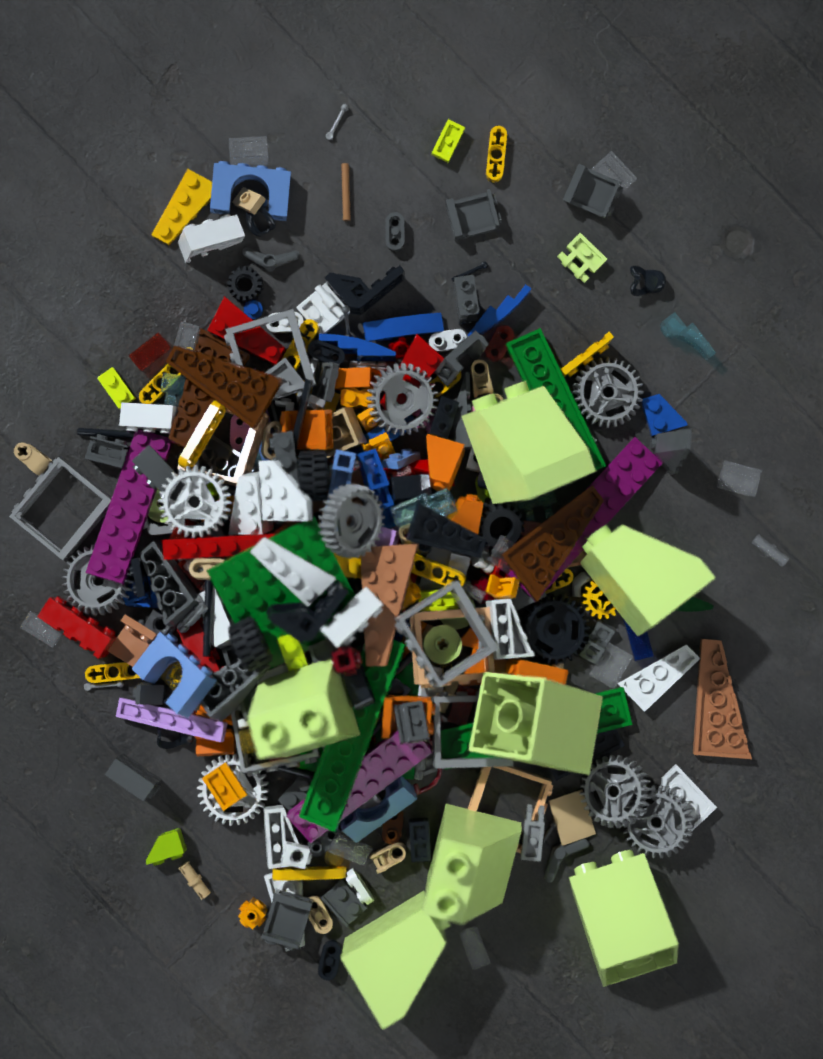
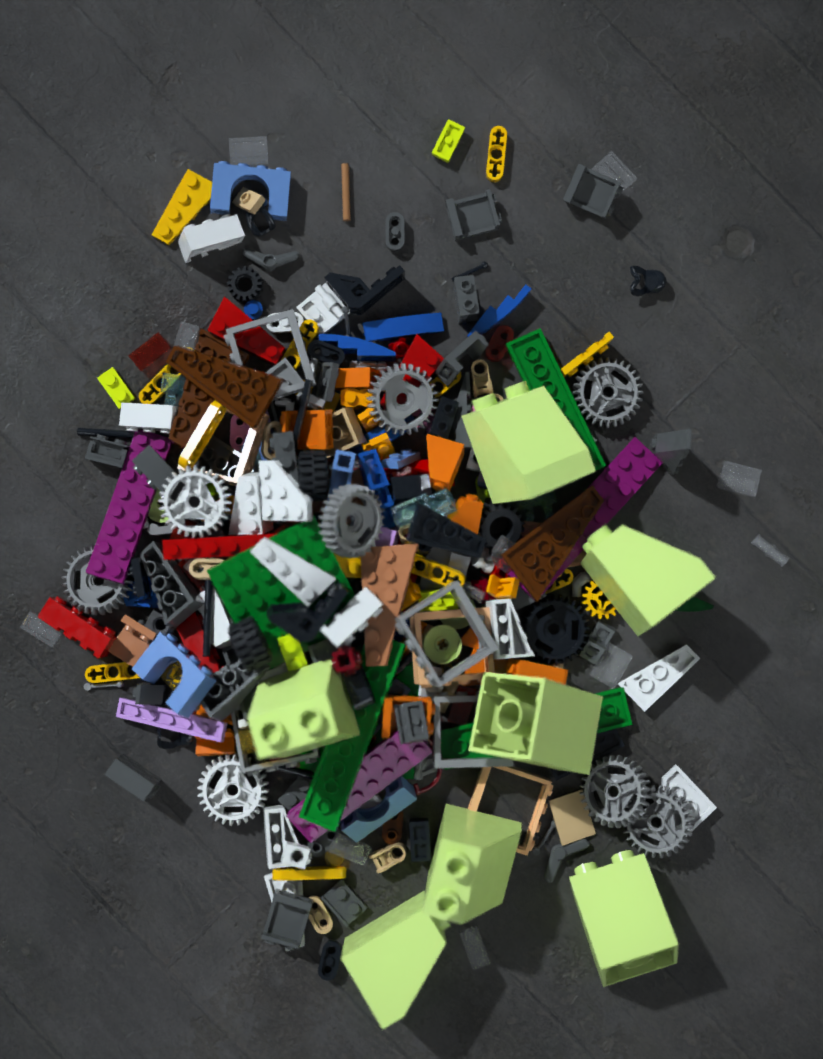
light grey window [9,457,112,561] -> none
tan piece [14,443,53,476] -> none
lime slope [146,828,187,866] -> none
light grey axle [177,602,208,633] -> none
tan pin [178,861,211,900] -> none
light orange plate [202,761,248,811] -> none
light orange brick [238,897,268,930] -> none
light grey hinge [326,104,348,141] -> none
white plate [346,868,374,905] -> none
white plate [429,329,467,352] -> none
light grey hinge [521,804,545,862] -> none
yellowish green plate [557,233,607,283] -> none
clear blue plate [622,617,654,661] -> none
blue wing [641,394,688,436] -> none
clear light blue slope [660,312,716,360] -> none
nougat wing [693,639,752,759] -> none

